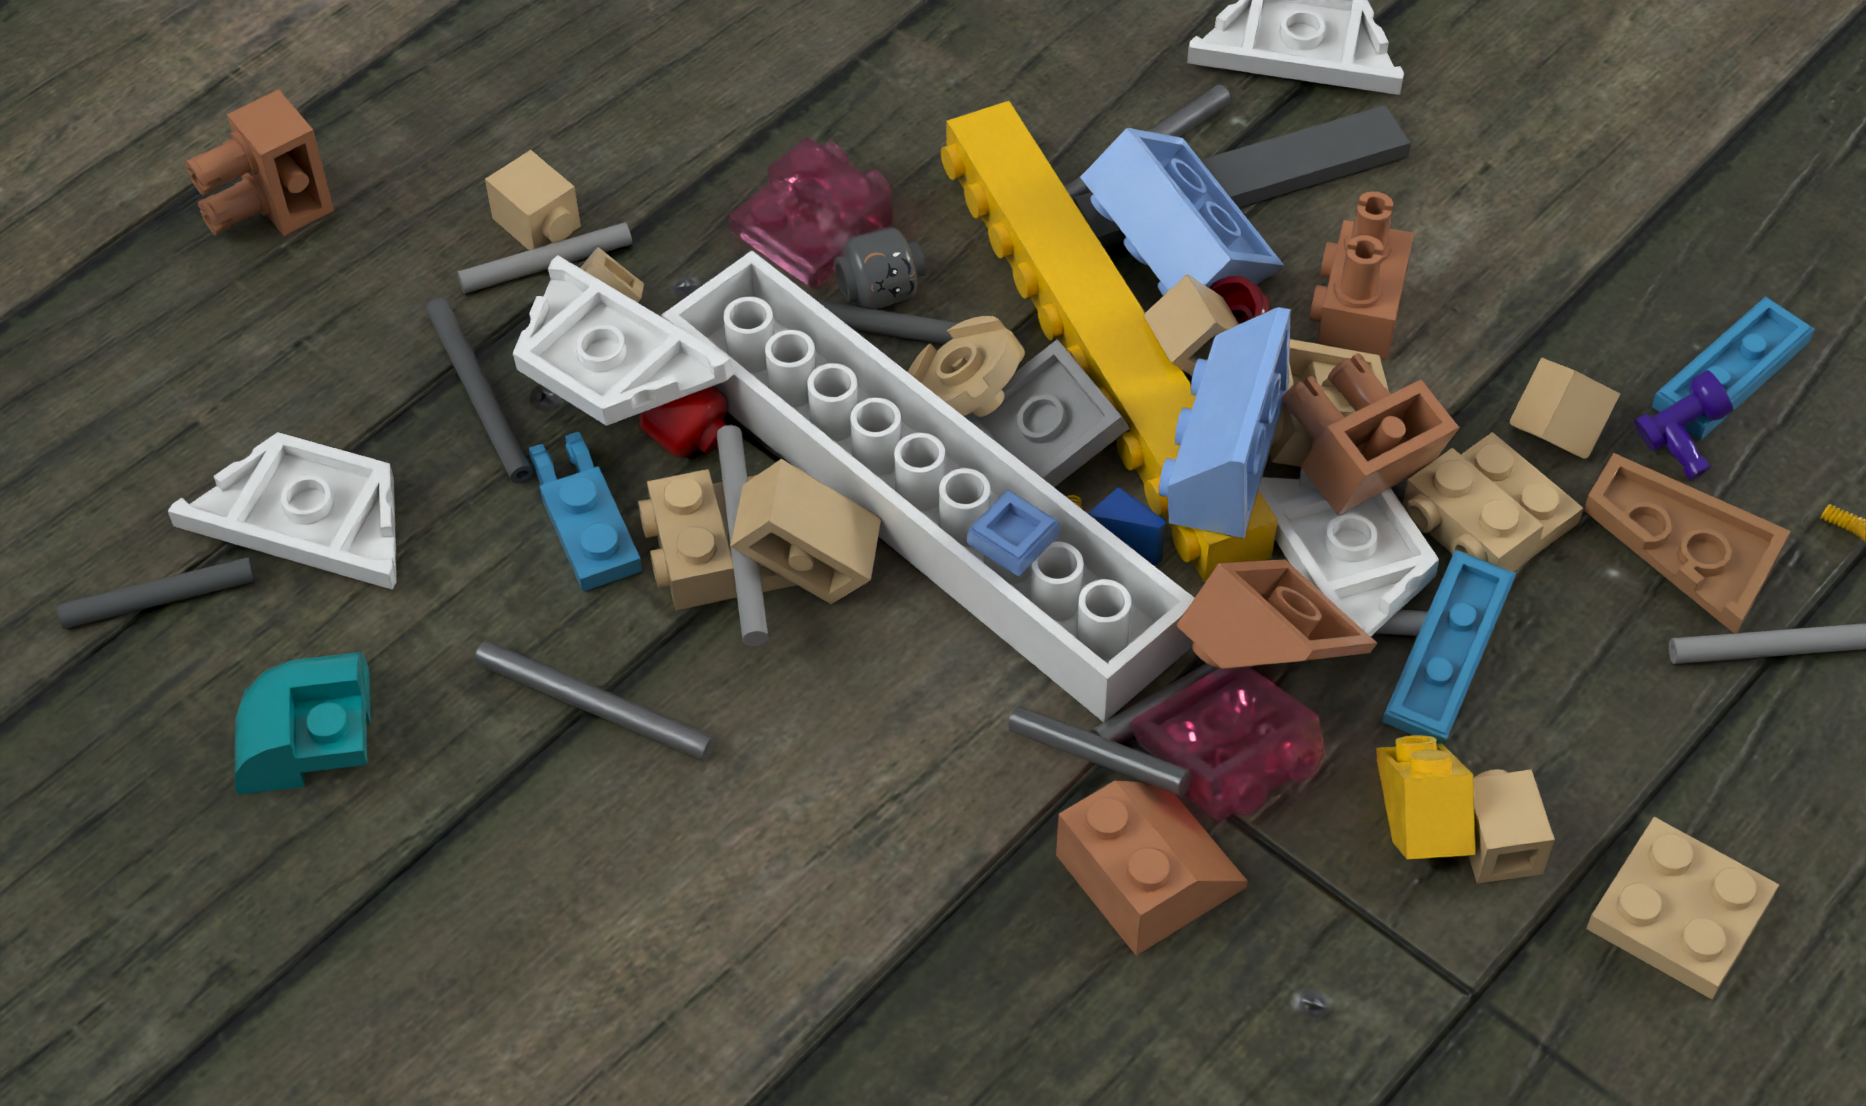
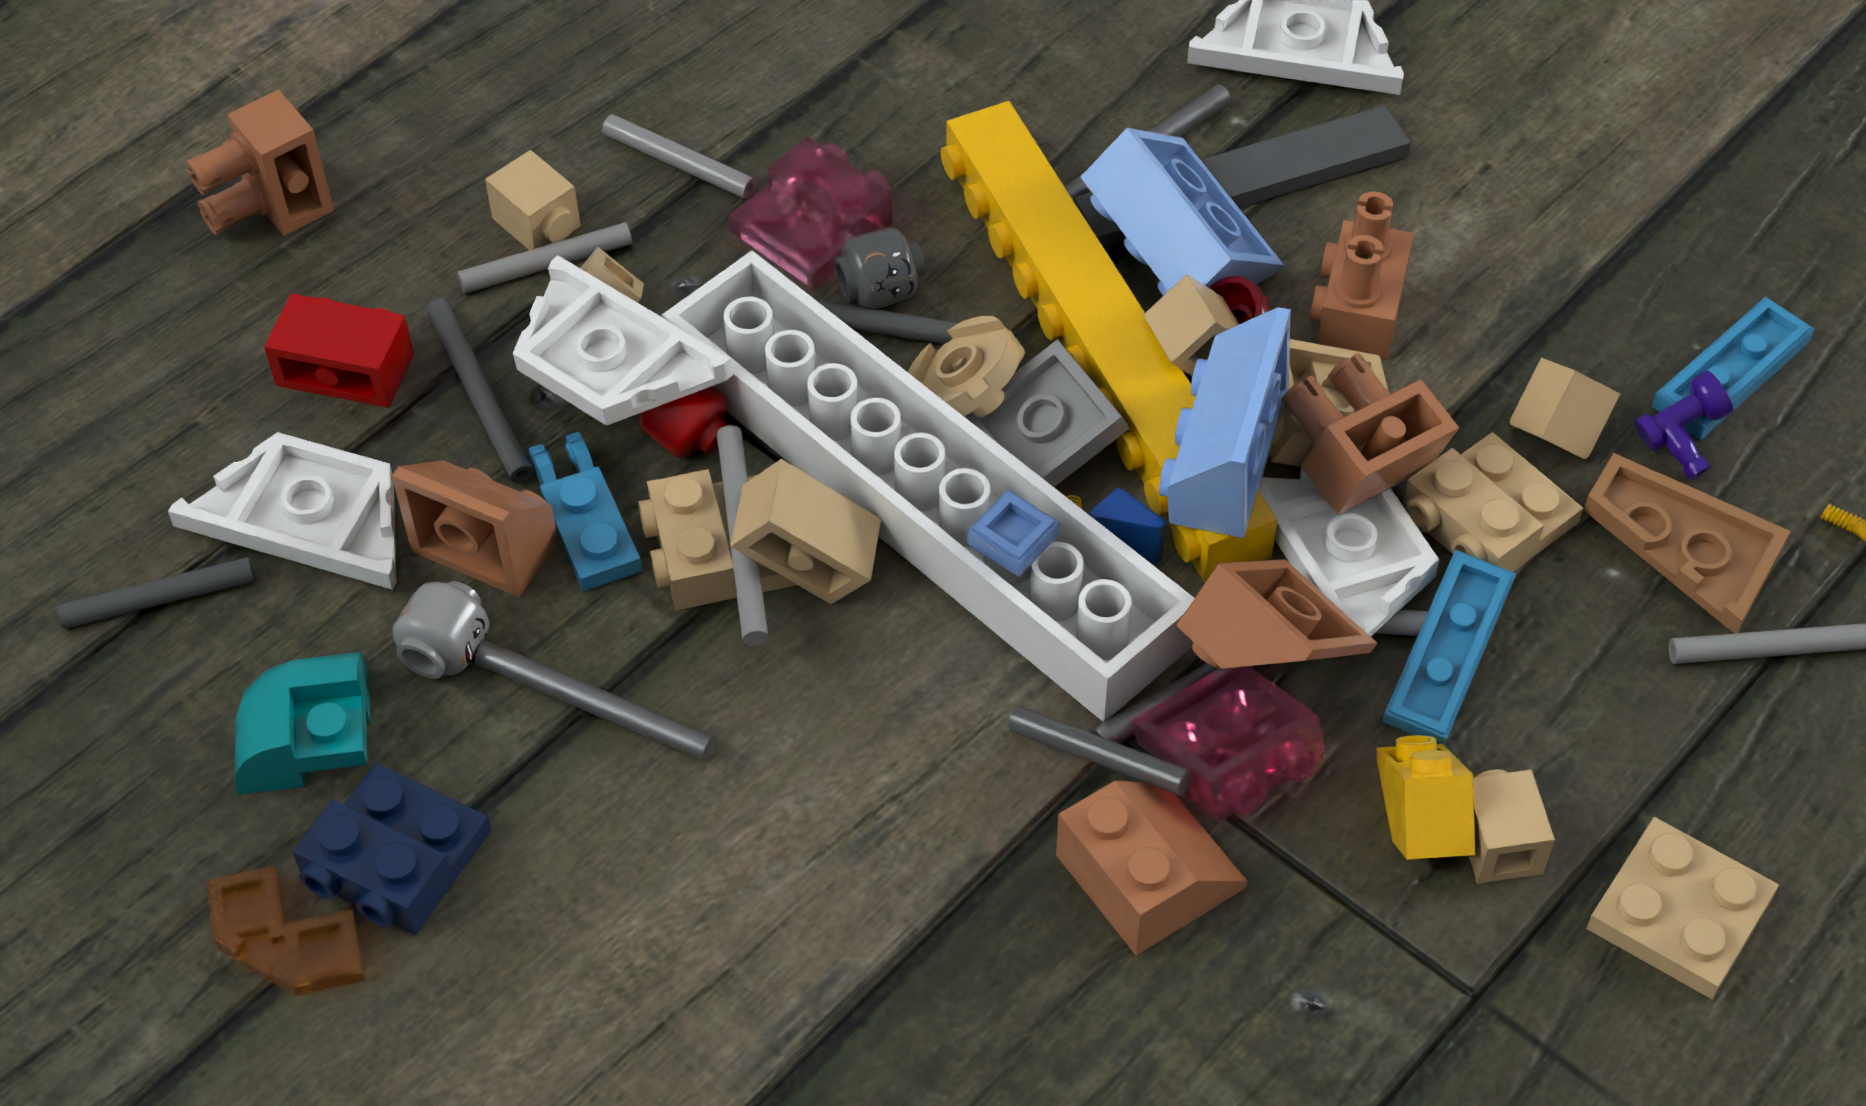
none -> clear orange tile [207,866,365,996]
none -> red brick [264,293,414,408]
none -> dark blue plate [292,762,491,935]
none -> nougat slope [392,460,558,597]
none -> light grey head [392,581,490,679]
none -> light grey piece [602,114,756,199]

